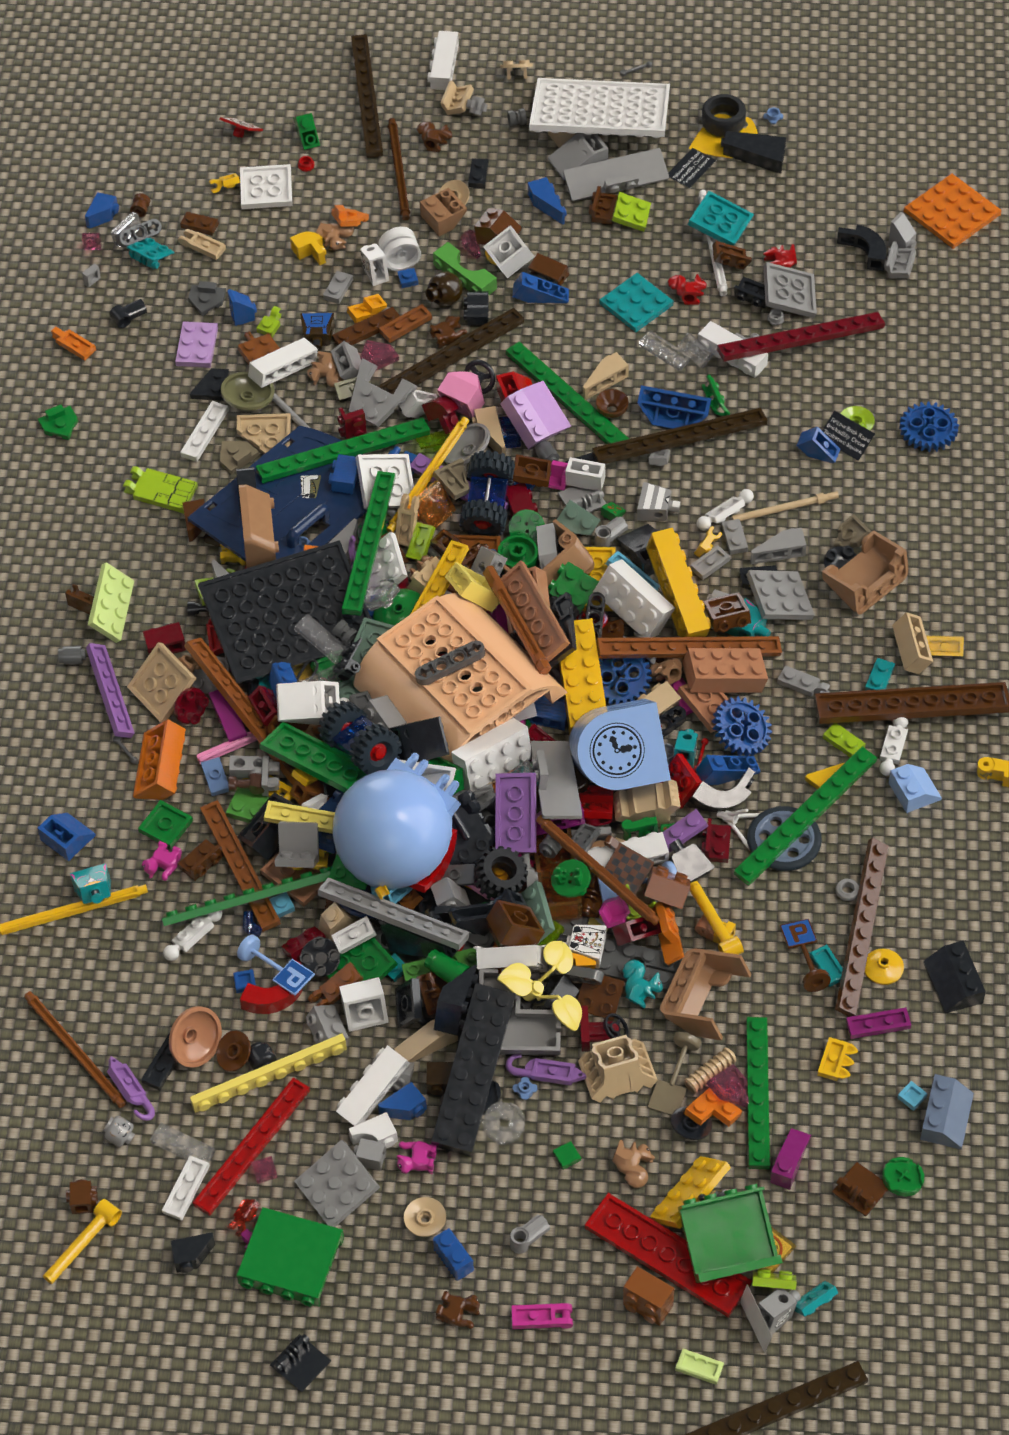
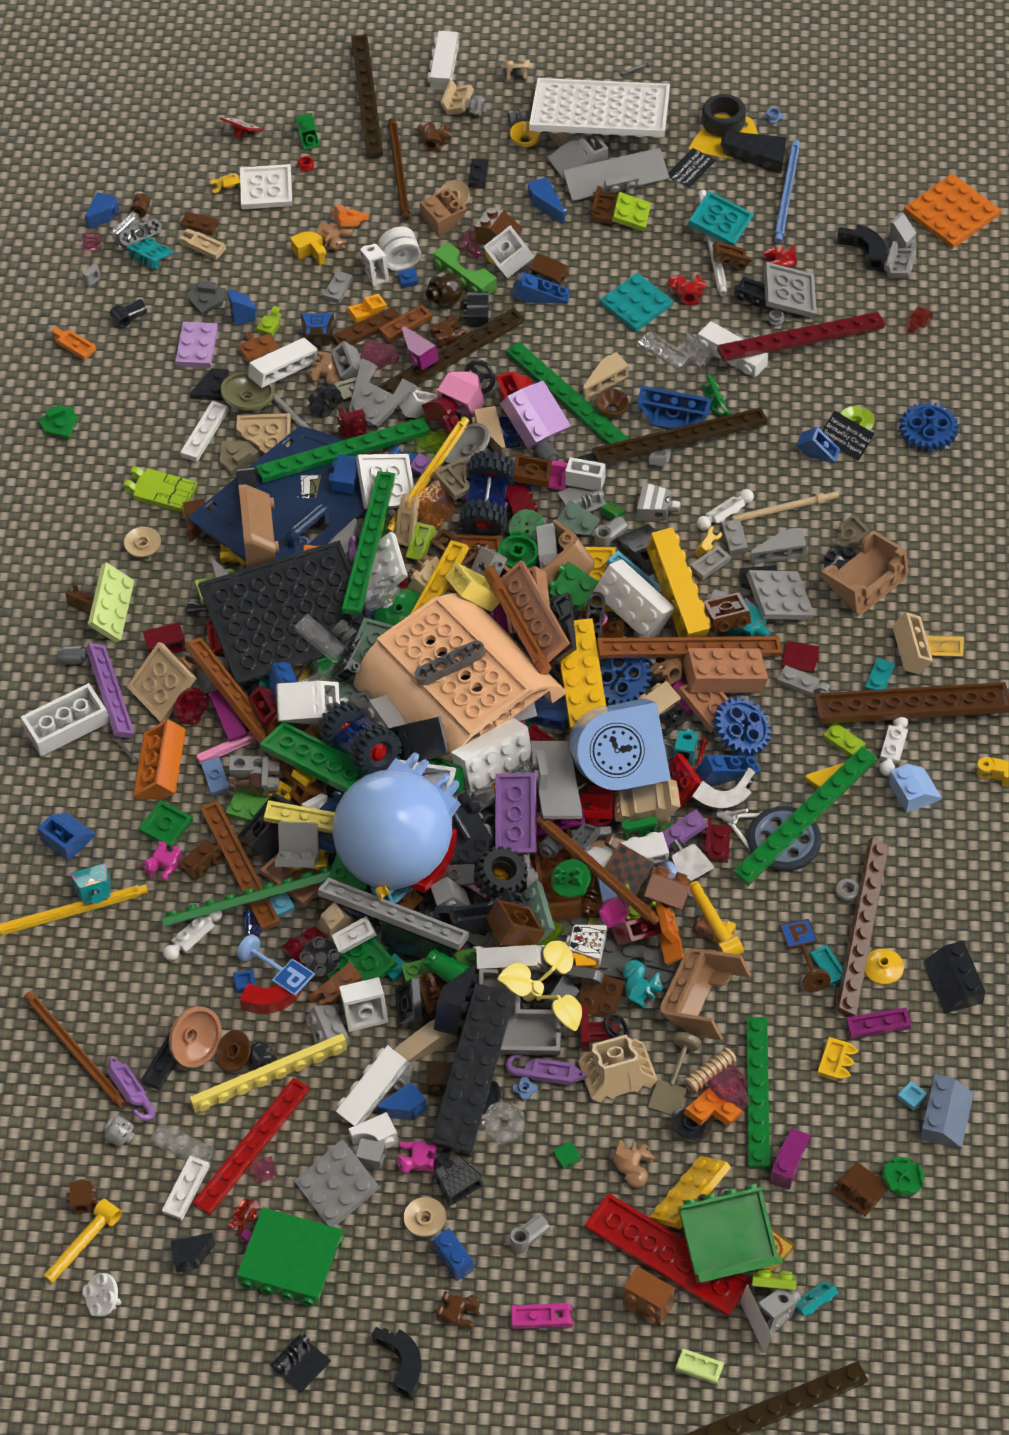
none -> white brick [21,683,109,756]
none -> white plate [82,1273,121,1316]
none -> tan dish [124,527,161,557]
none -> black plate [307,384,343,417]
none -> black arch [372,1327,423,1400]
none -> slope [401,326,439,370]
none -> torso [434,1153,483,1207]
none -> yellow piece [510,121,541,148]
none -> medium blue piece [774,140,800,243]
none -> dark red piece [782,641,820,673]
none -> clear red plate [907,306,933,334]

